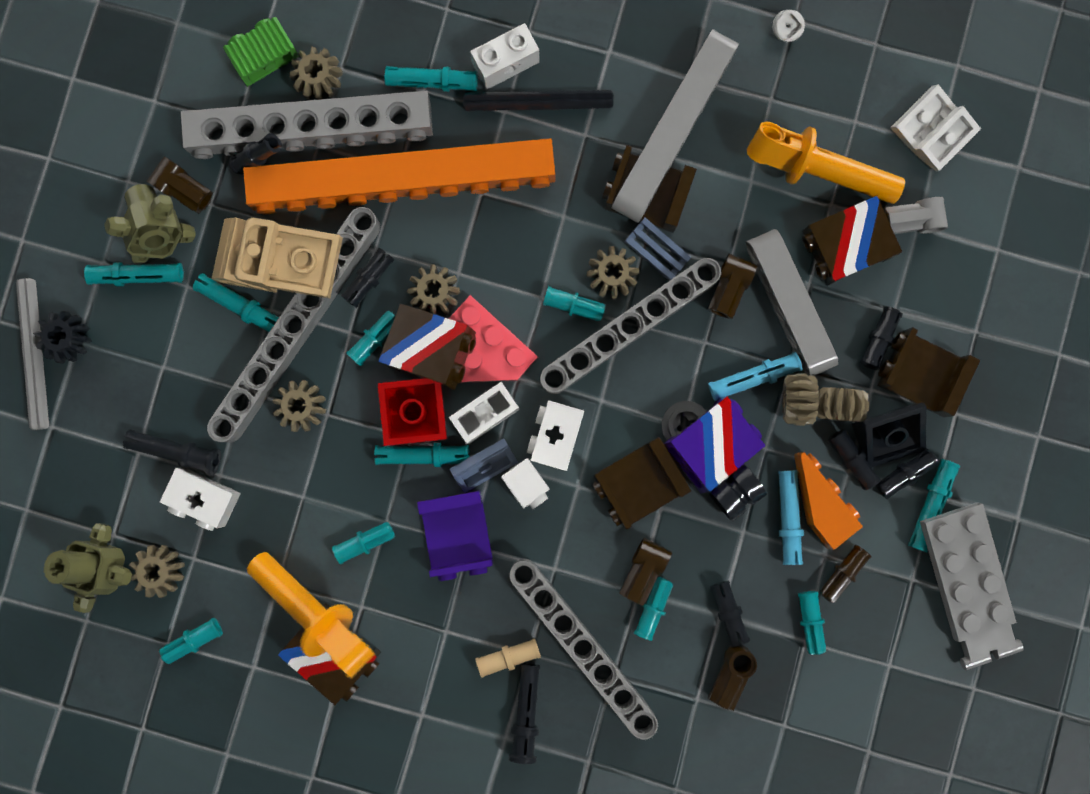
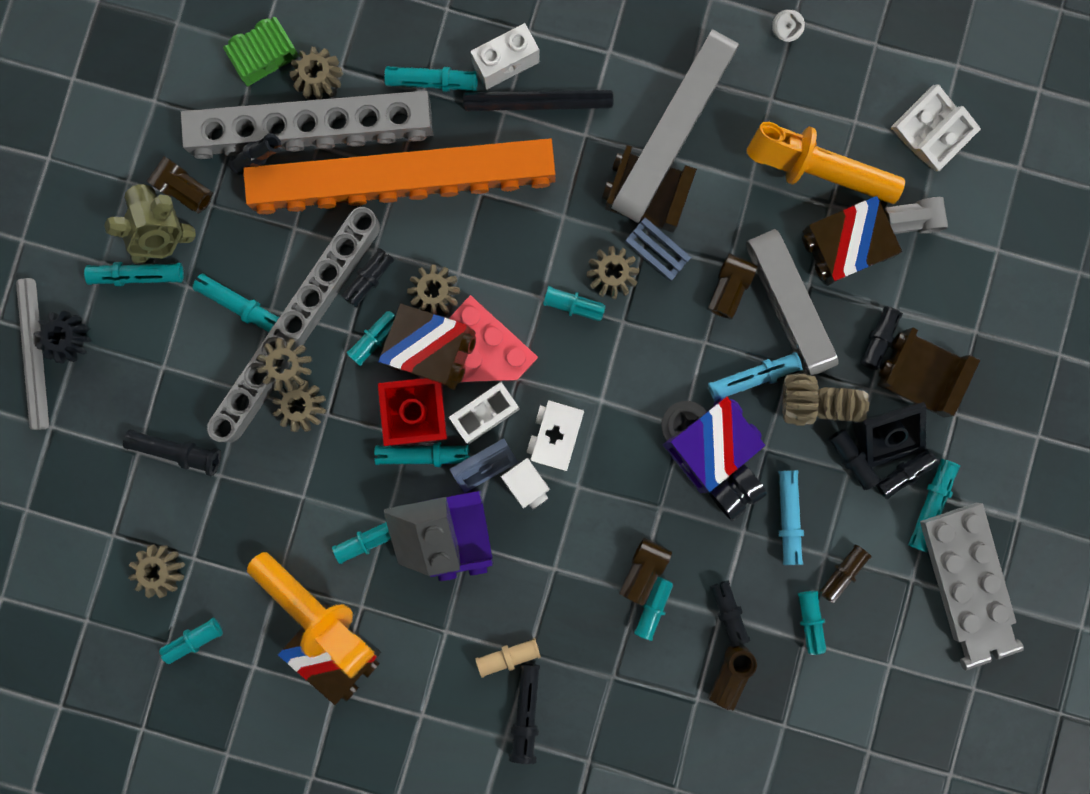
olive piece [44,523,132,613] -> none
white brick [160,468,241,531] -> none
tan piece [212,217,343,299] -> none
light grey beam [510,558,658,740] -> none
light grey beam [540,258,721,394] -> none
dark brown panel [592,437,691,530] -> none
orange slope [794,452,863,550] -> none
none -> dark tan gear [257,338,312,391]
none -> dark grey slope [384,497,460,576]

